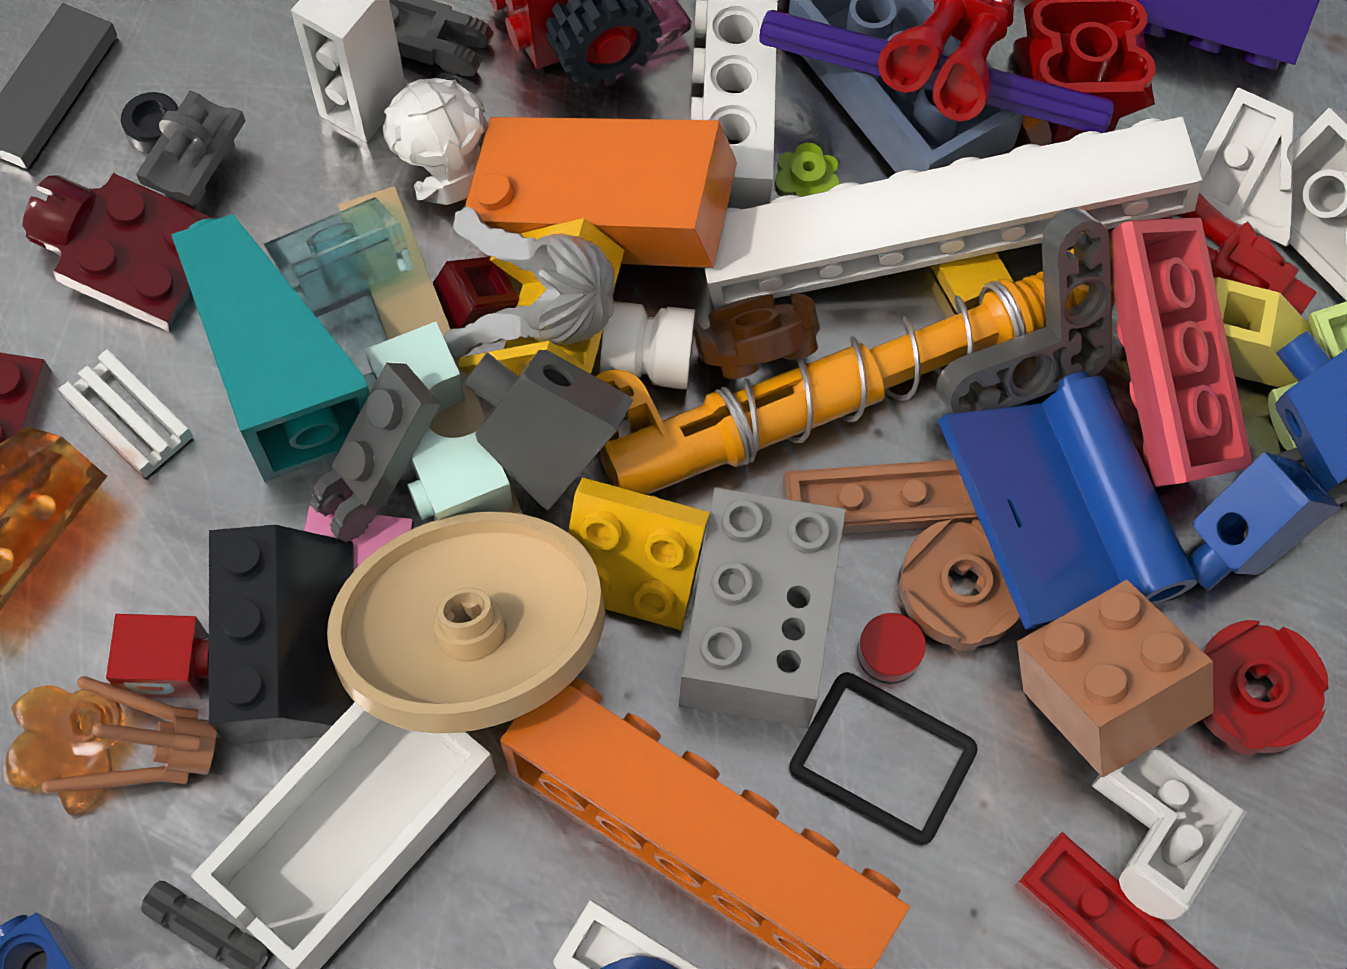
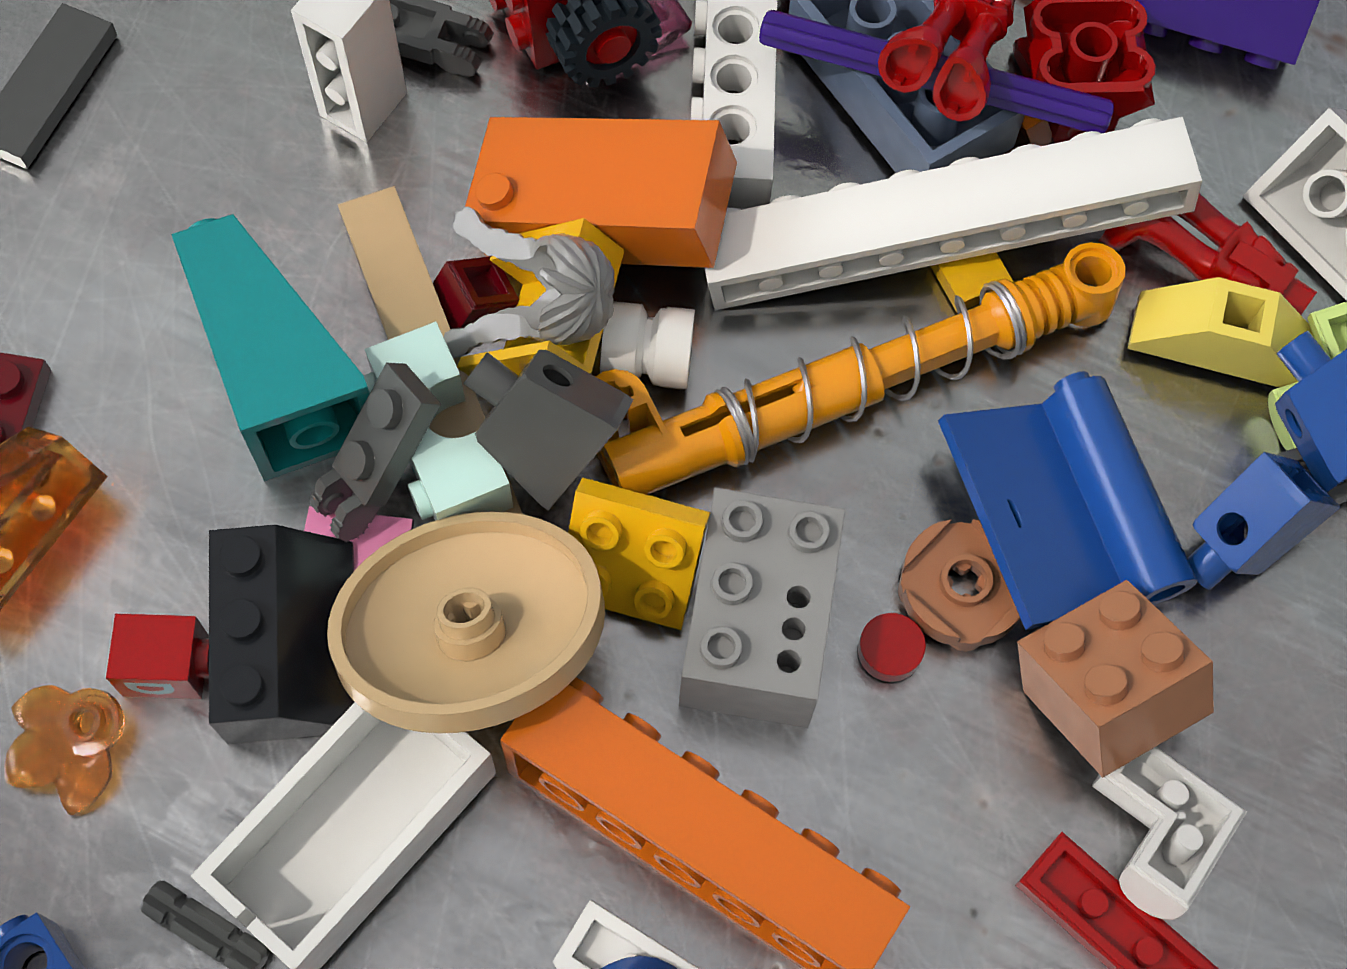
dark red plate [22,173,212,332] -> none
nougat plant [42,676,216,793] -> none
white tile [58,349,193,478] -> none
black tile [121,92,179,153] -> none
dark grey hips [136,90,246,208] -> none
clear light blue slope [264,197,414,317] -> none
white helmet [383,78,488,205] -> none
reddish brown plate [693,293,820,379] -> none
lime plant [775,142,840,197] -> none
nougat tile [783,459,979,534] -> none
black piece [790,672,978,845] -> none
dark grey beam [936,208,1112,413] -> none
coral slope [1109,218,1253,487] -> none
white wing [1197,88,1295,247] -> none
red plate [1201,620,1329,756] -> none

